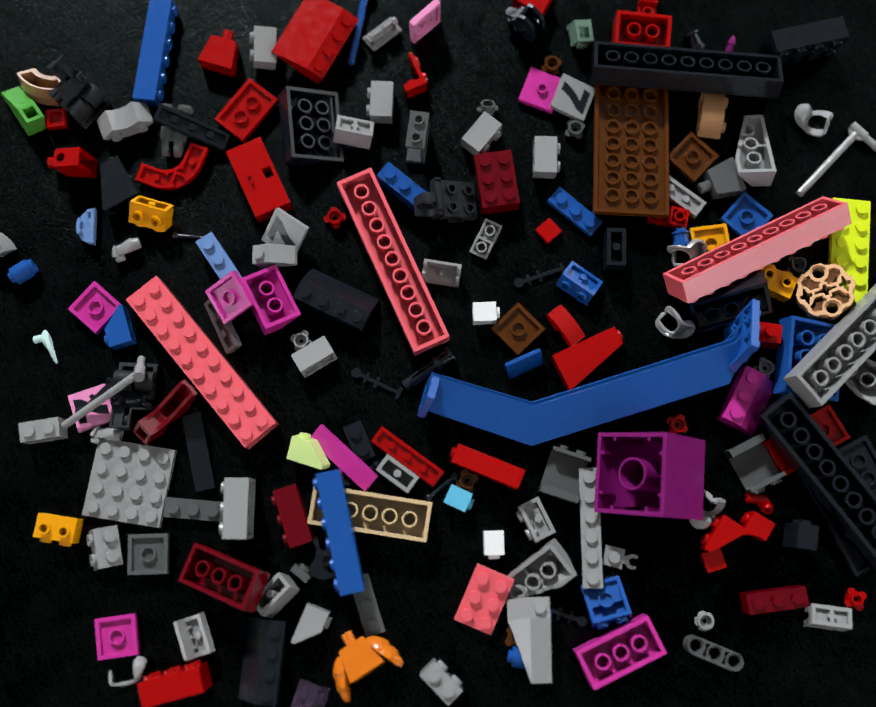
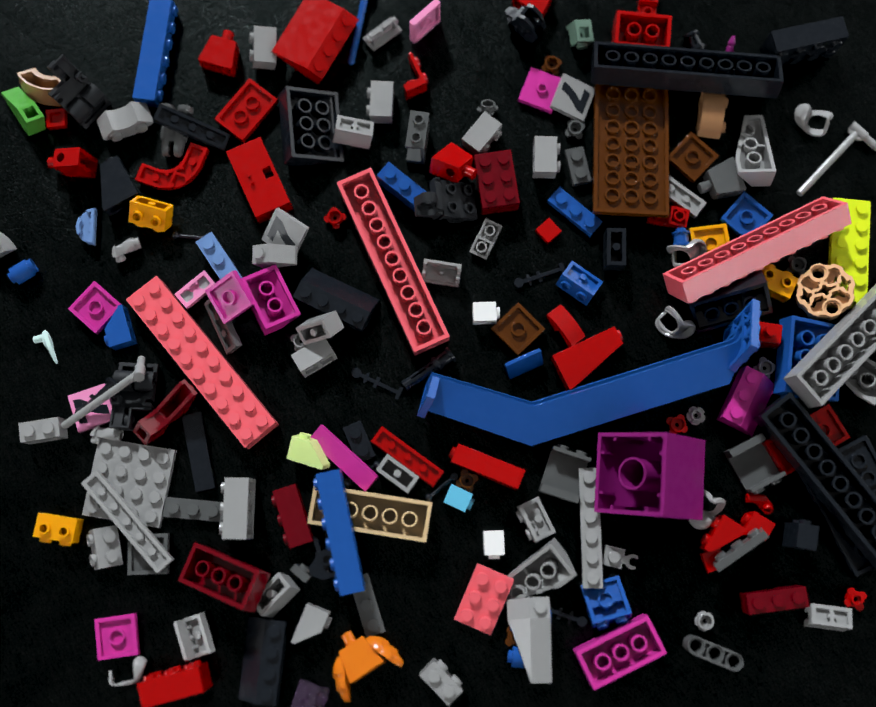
none -> light grey plate [81,470,175,573]
none -> bright pink piece [175,270,215,309]
none -> light grey brick [296,311,344,345]
none -> red torso [429,142,478,183]
none -> dark grey plate [564,146,592,187]
none -> light grey plate [686,406,705,425]
none -> dark grey plate [713,527,769,572]

